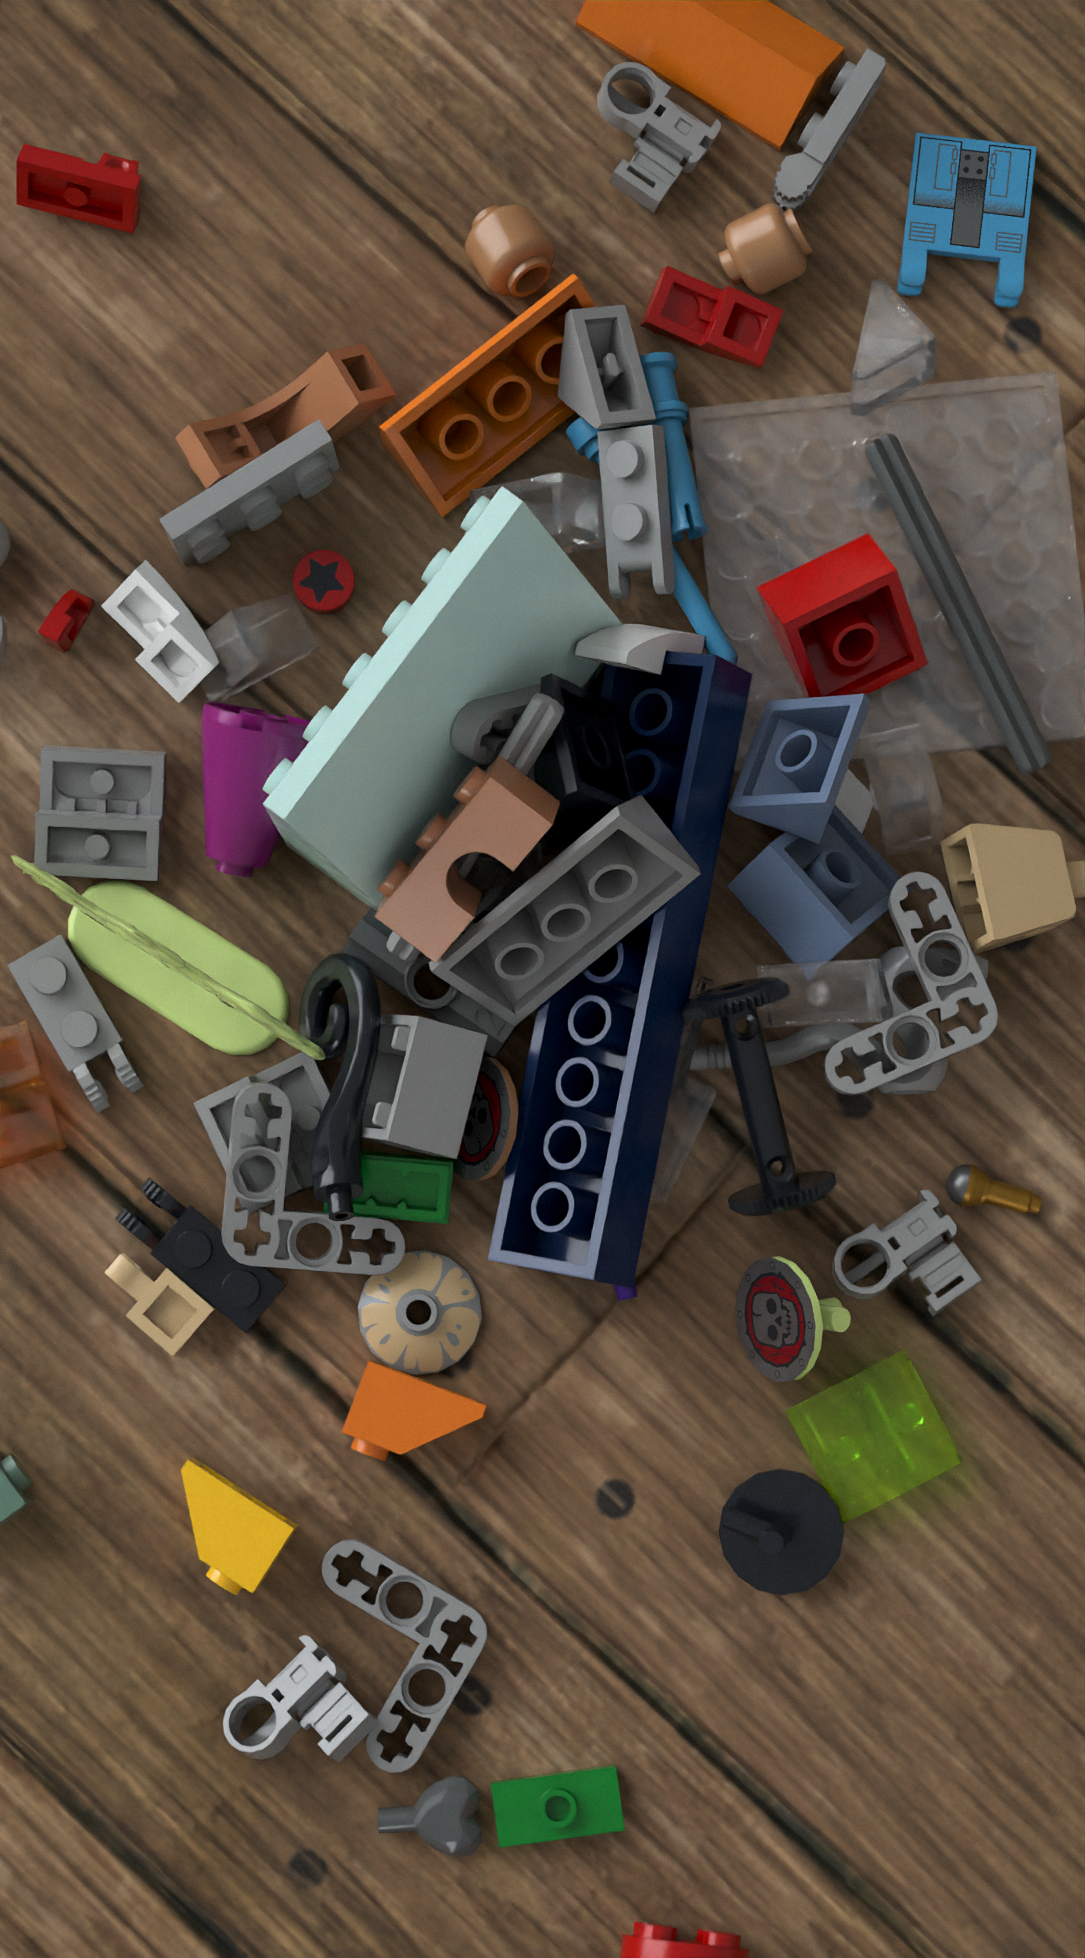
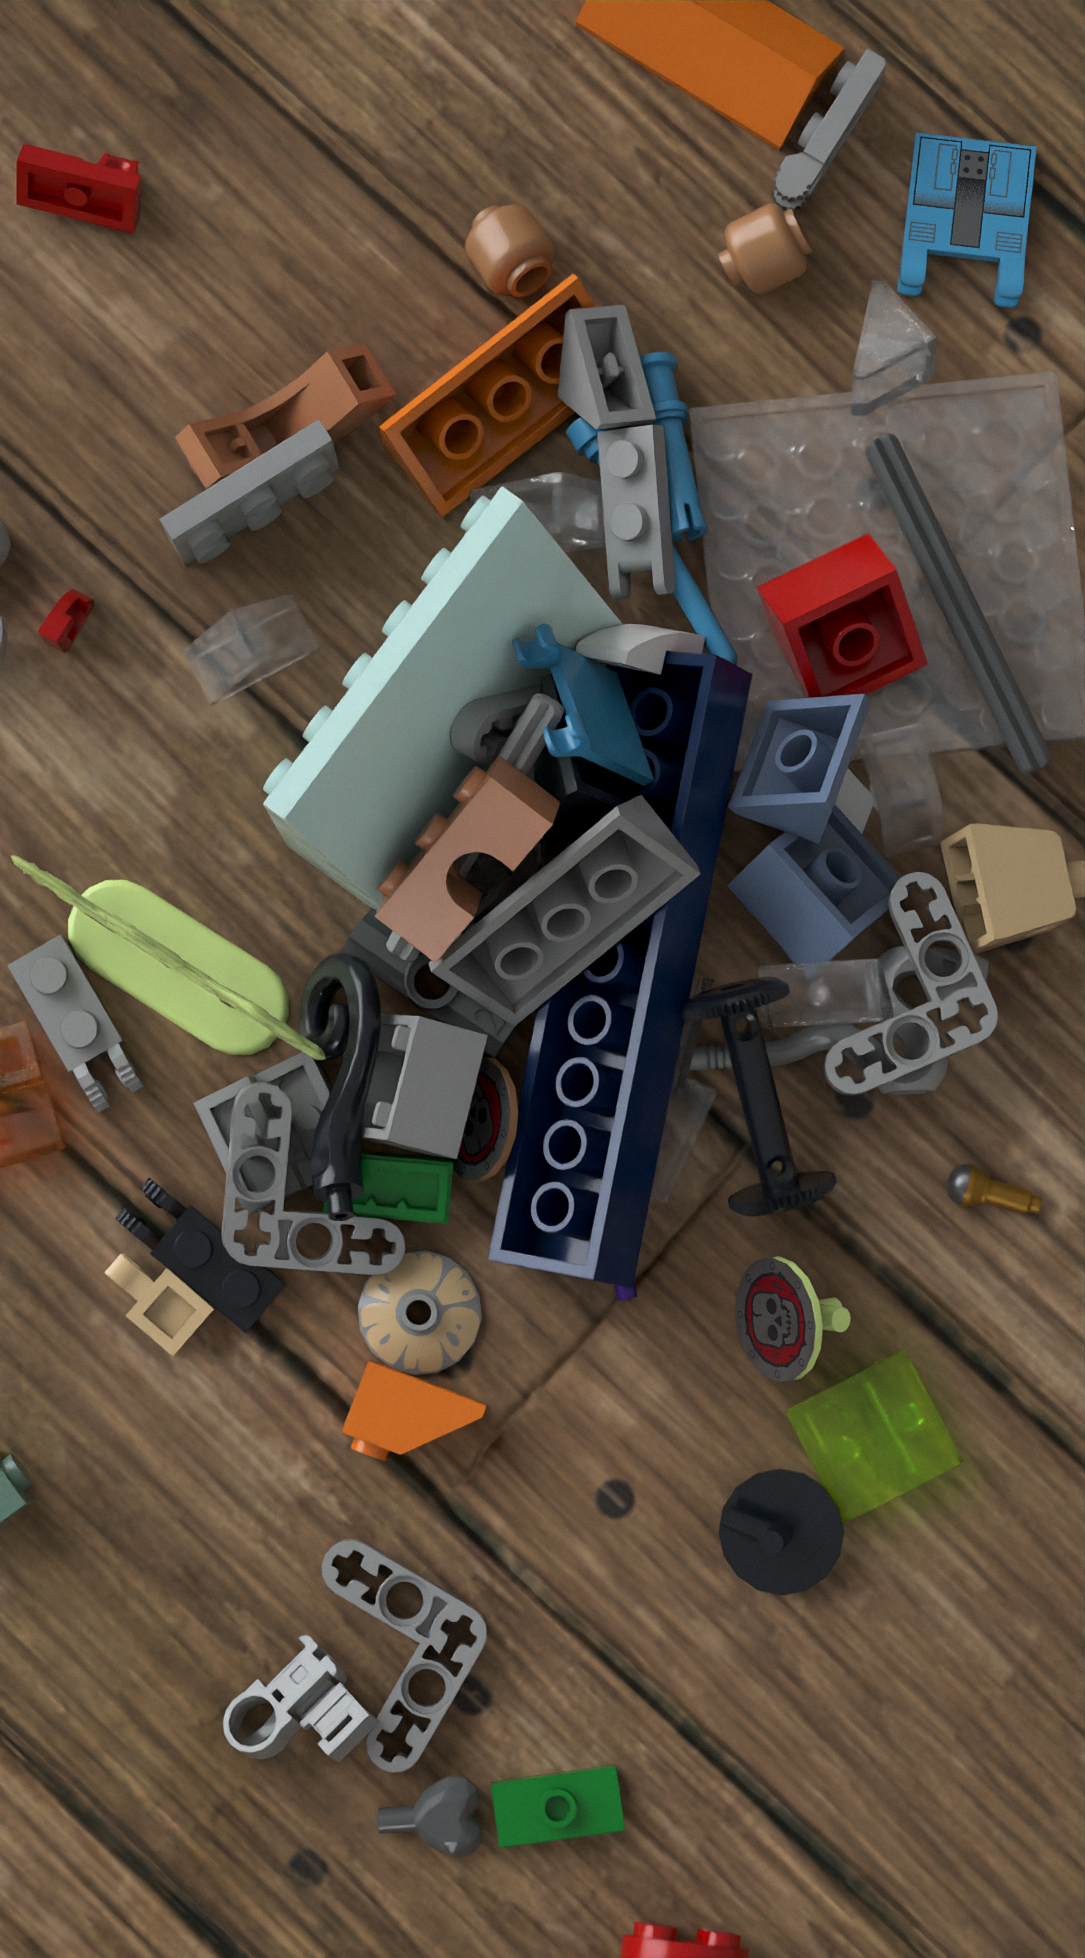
light grey slope [34,745,167,881] -> none
white slope [101,560,219,703] -> none
yellow slope [181,1457,298,1595] -> none
magenta cone [201,702,311,877] -> none
red tile [293,550,355,614] -> none
light grey piece [597,62,721,213] -> none
red slope [640,266,784,368] -> none
light grey piece [832,1190,982,1316] -> none
none -> dark azure flag [512,623,654,786]

